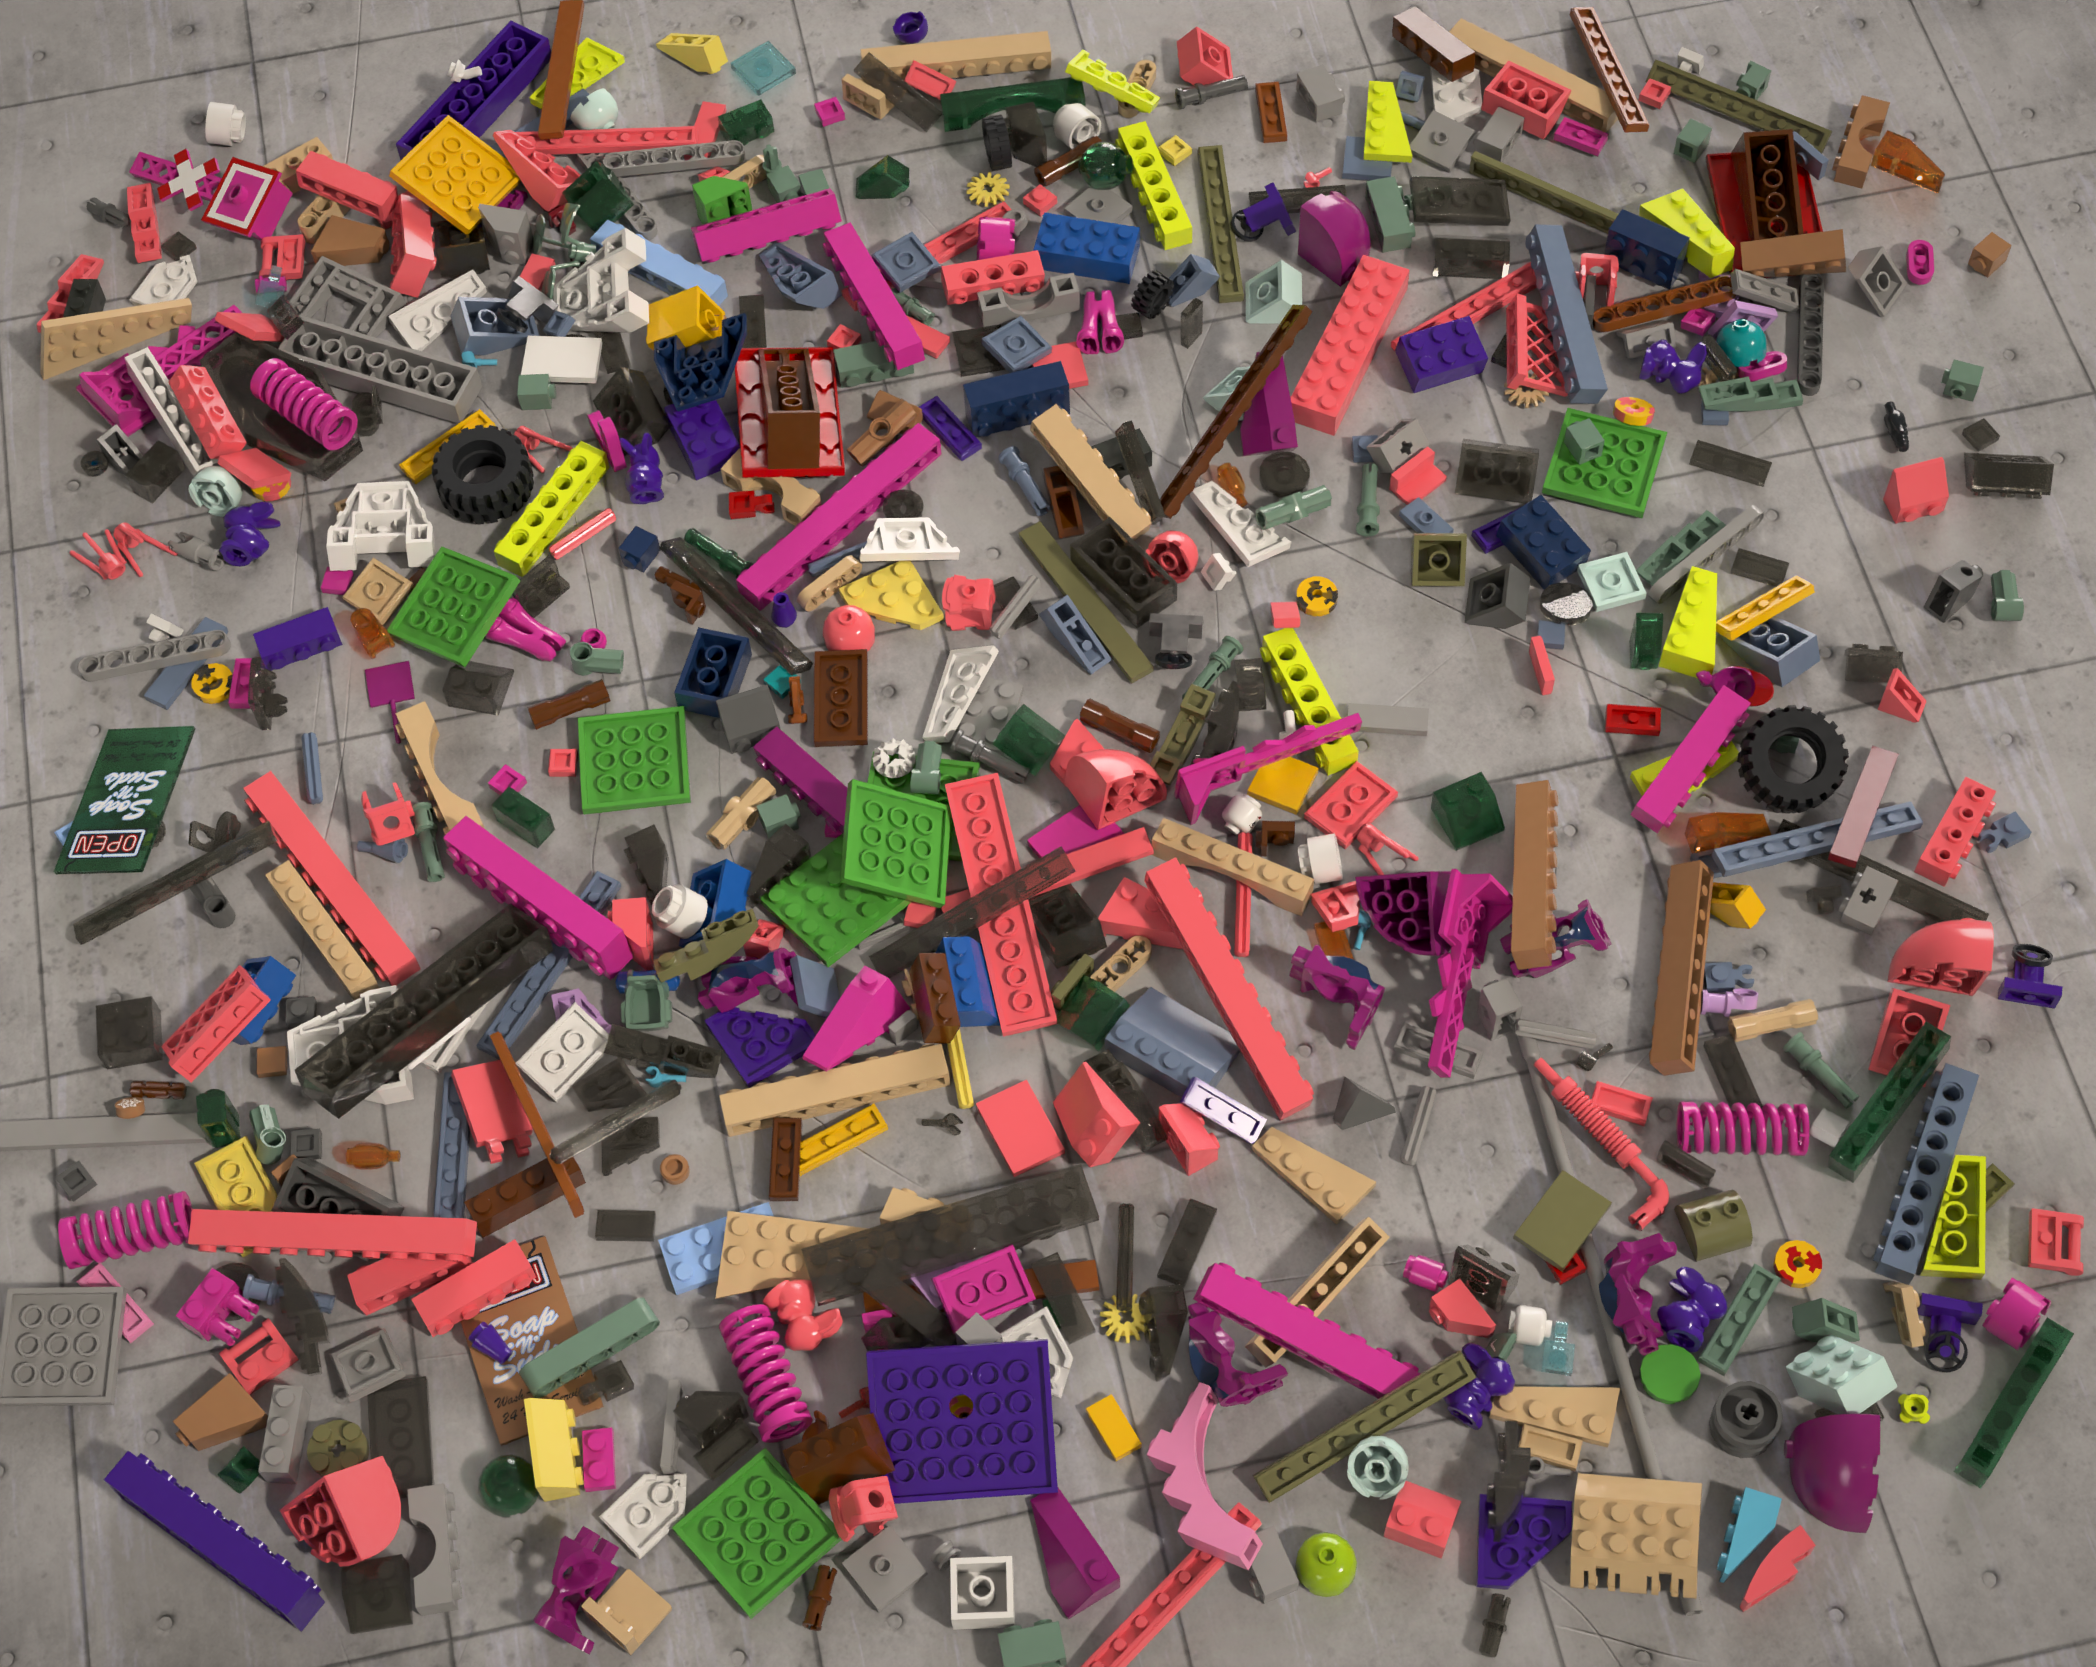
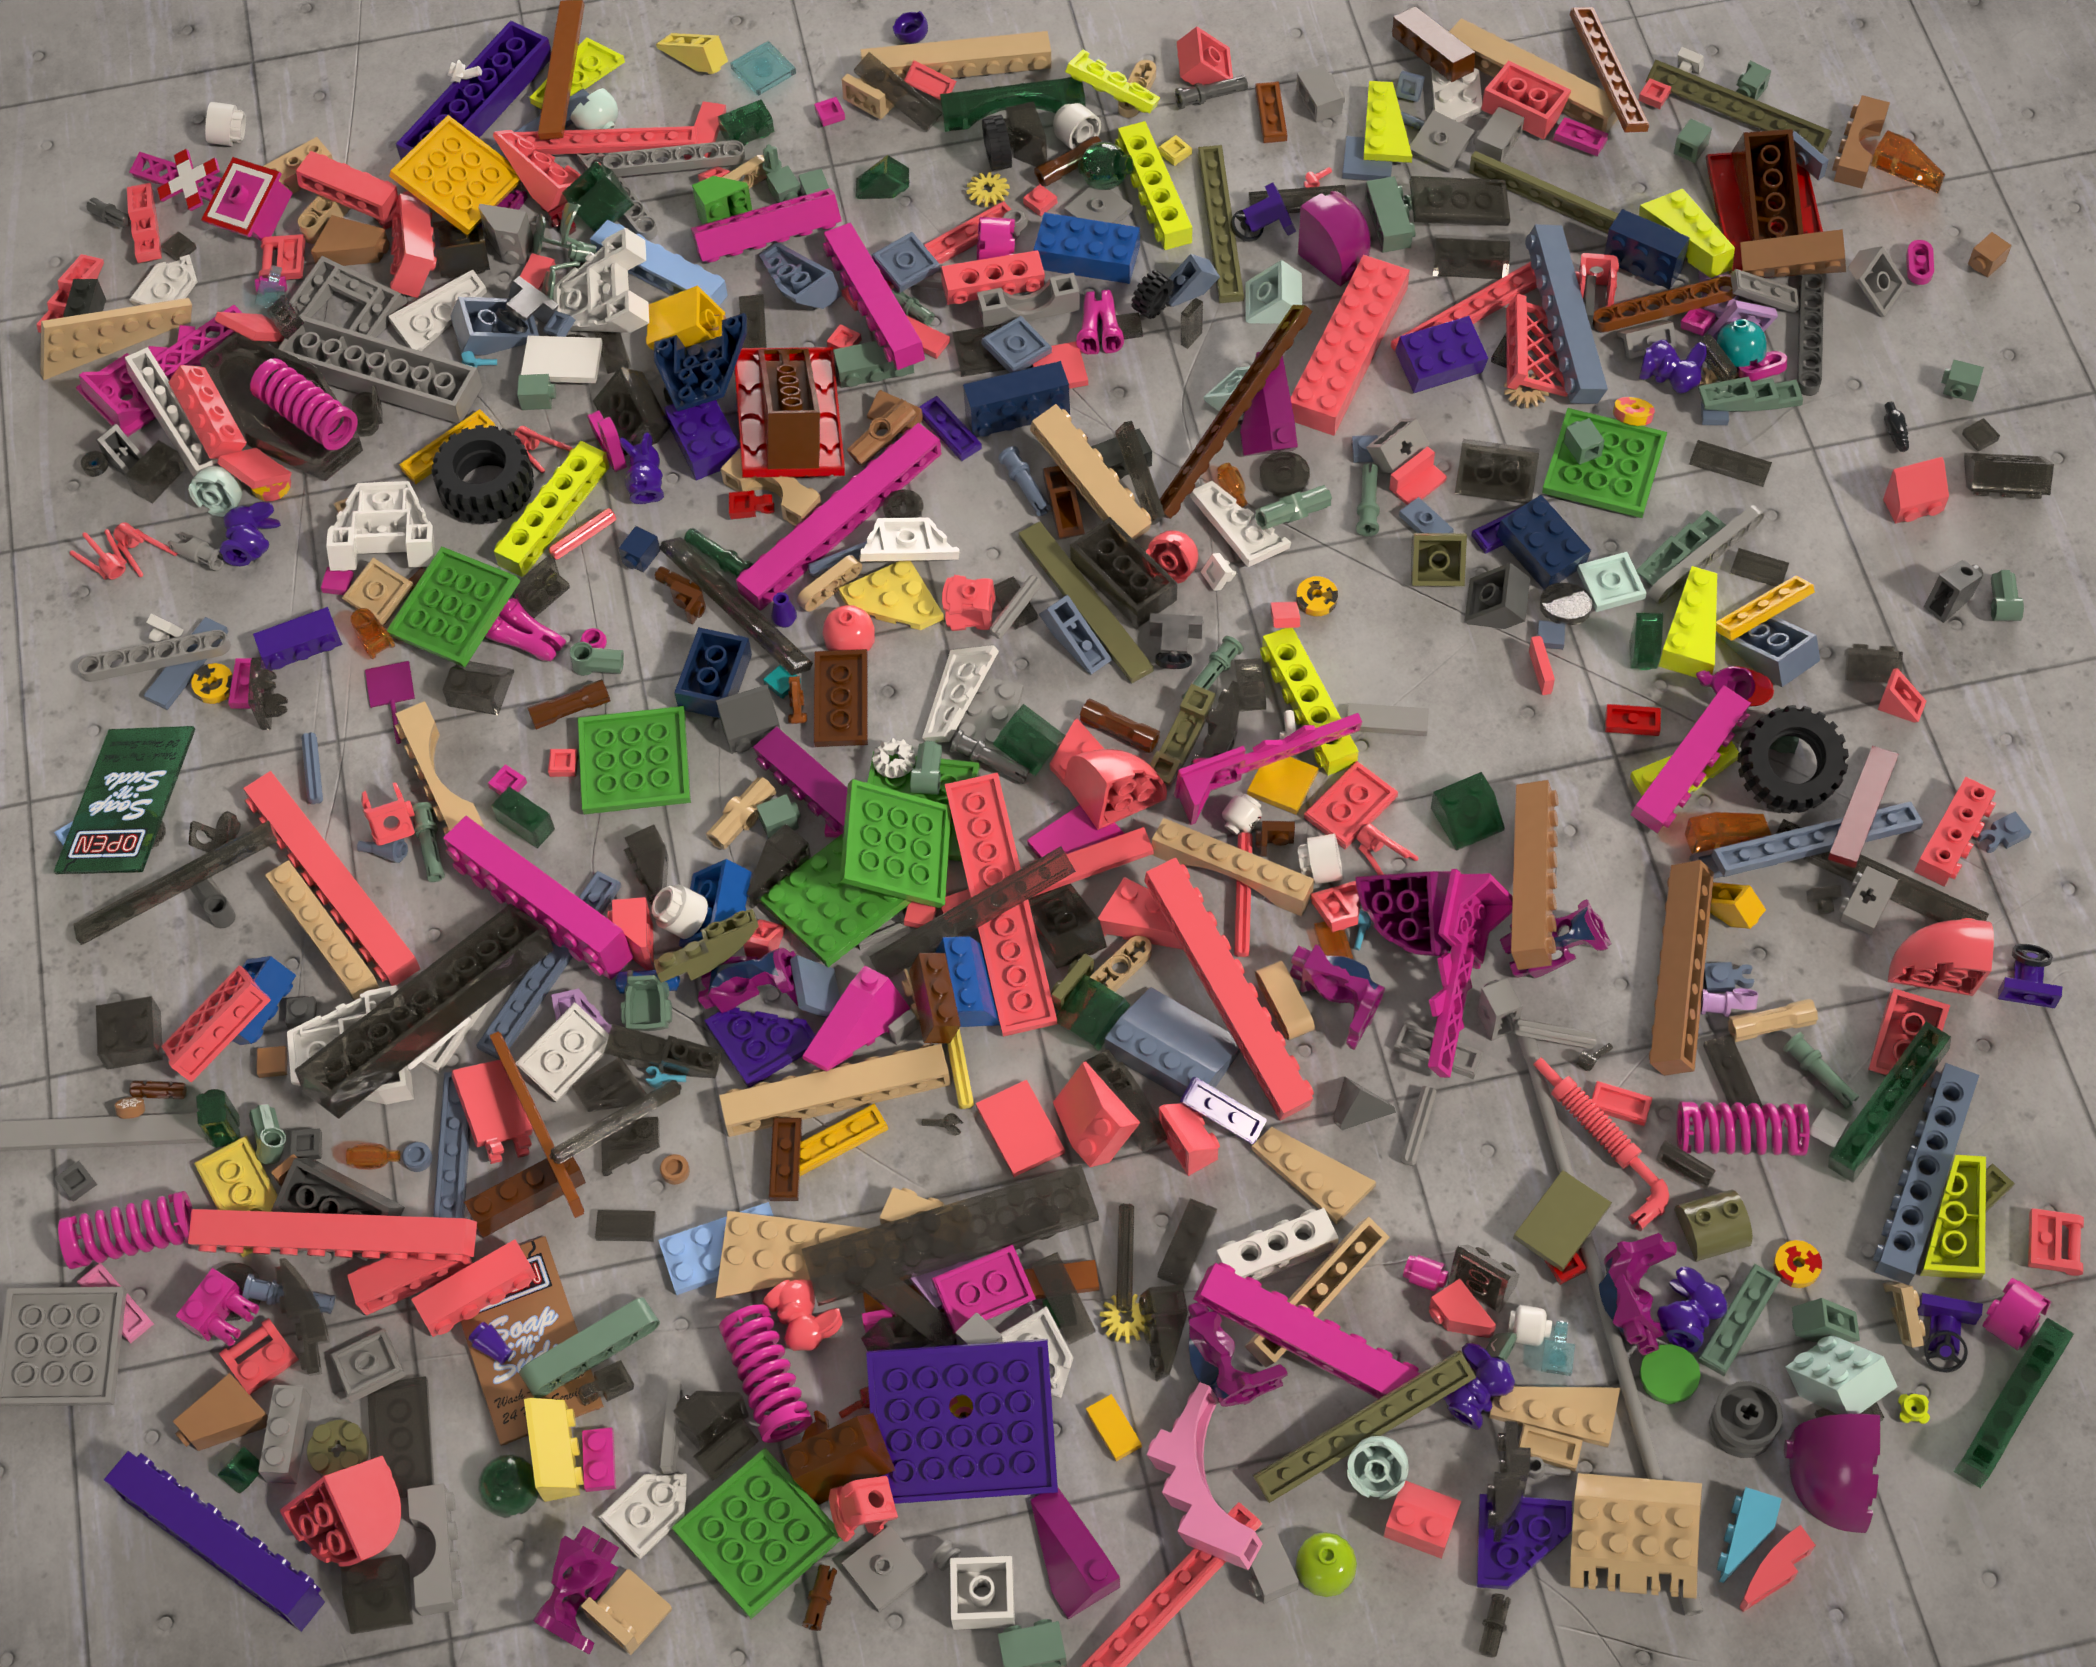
none -> sand blue tile [402,1142,433,1172]
none -> white brick [1216,1208,1339,1280]
none -> tan beam [1255,961,1315,1040]

